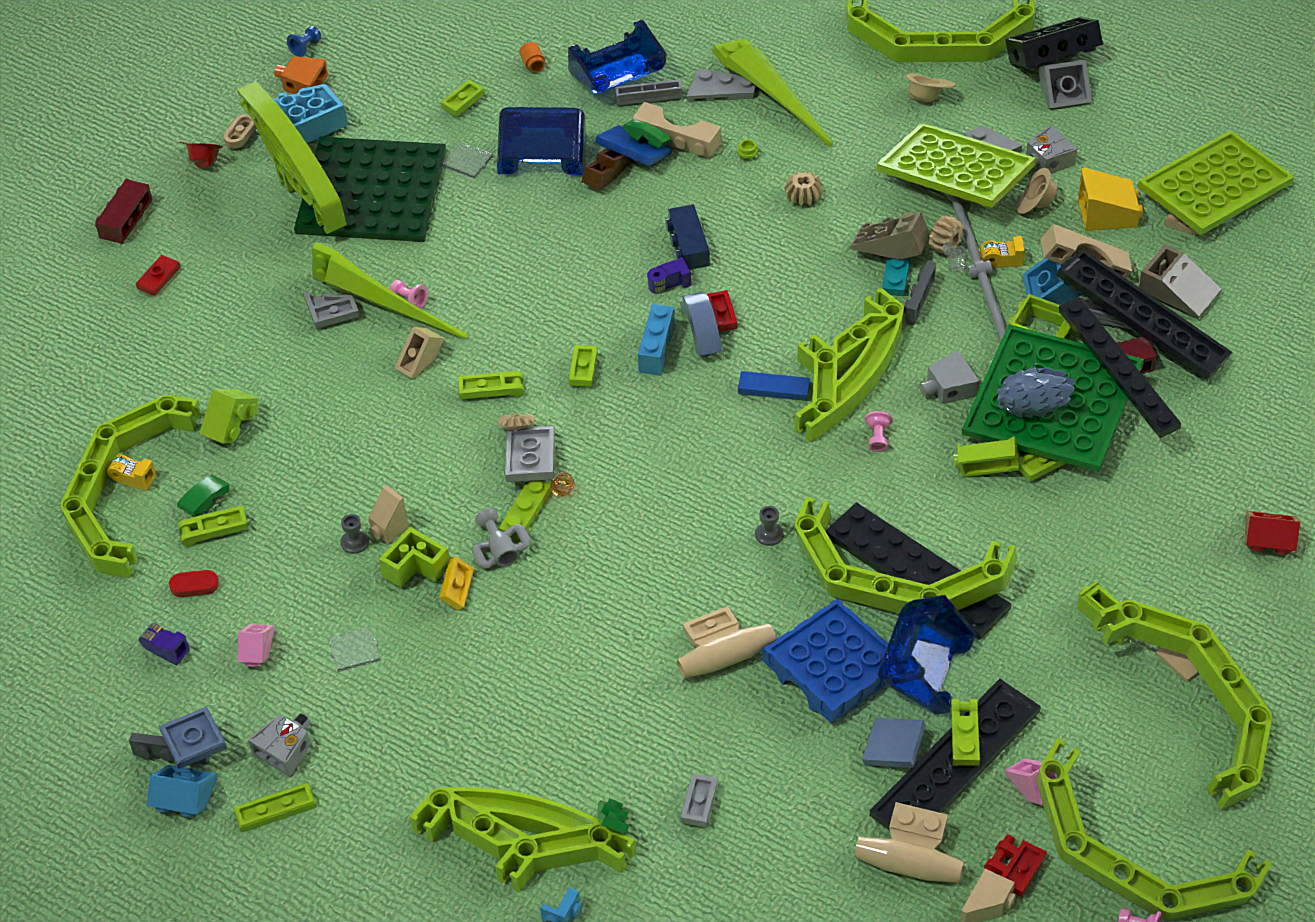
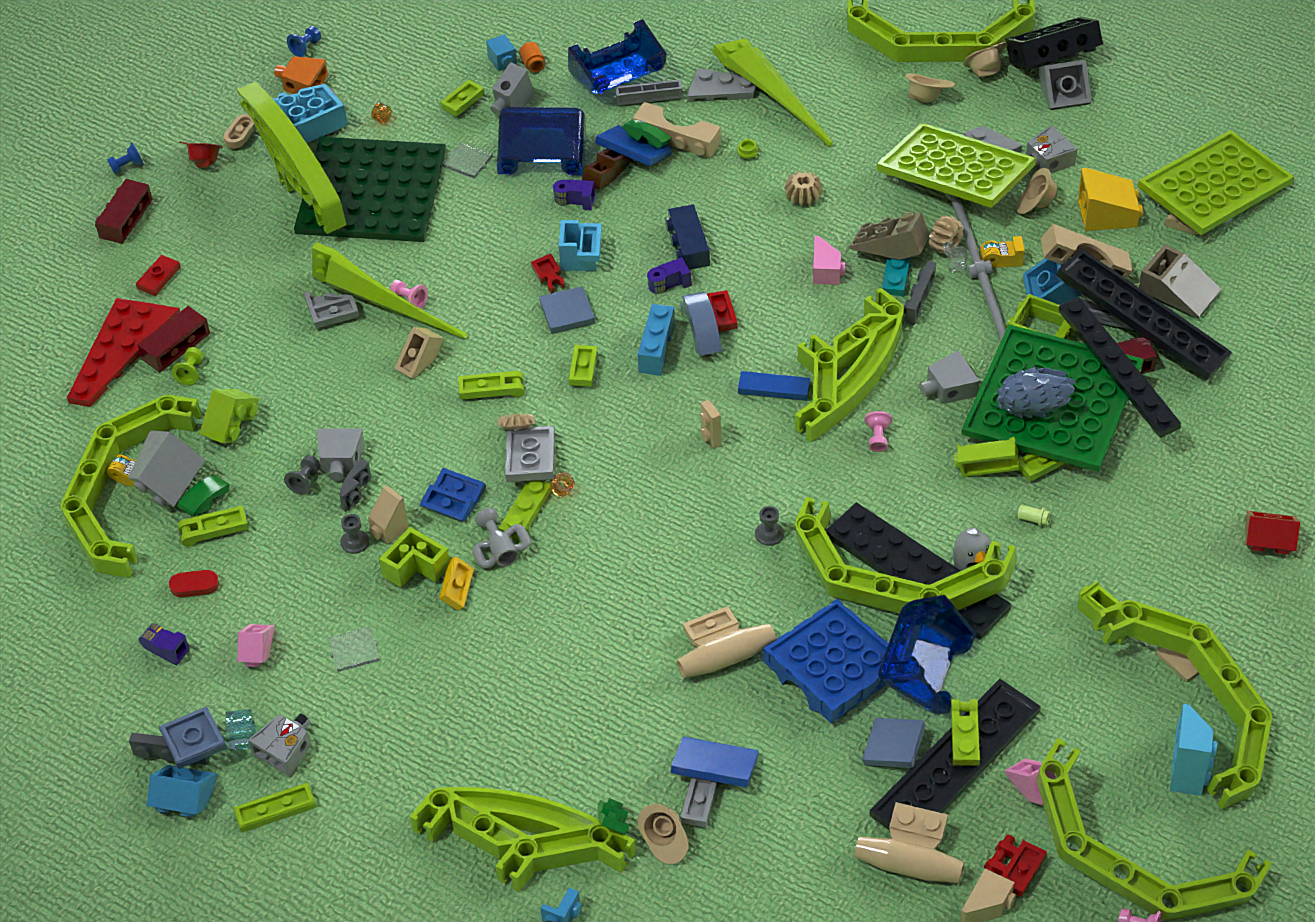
none -> red wing [67,298,181,407]
none -> blue piece [107,142,144,174]
none -> light grey slope [128,431,205,507]
none -> dark red brick [137,306,210,373]
none -> lime piece [171,347,204,385]
none -> clear light blue brick [226,709,256,750]
none -> dark grey piece [284,455,321,495]
none -> light grey torso [317,429,365,481]
none -> dark grey slope [339,459,371,512]
none -> clear orange bush [371,102,392,124]
none -> blue slope [420,467,486,522]
none -> dark azure brick [486,34,517,71]
none -> light grey torso [490,63,534,116]
none -> red plate [531,253,565,294]
none -> sand blue tile [539,286,595,334]
none -> dark purple leg [553,179,595,211]
none -> medium azure plate [559,220,602,271]
none -> tan piece [637,804,689,864]
none -> tile [671,736,759,788]
none -> tan plate [699,399,721,449]
none -> bright pink slope [813,236,845,285]
none -> light grey piece [953,527,991,571]
none -> tan piece [963,42,1008,77]
none -> yellowish green pin [1018,504,1050,526]
none -> medium azure wedge [1170,704,1217,796]

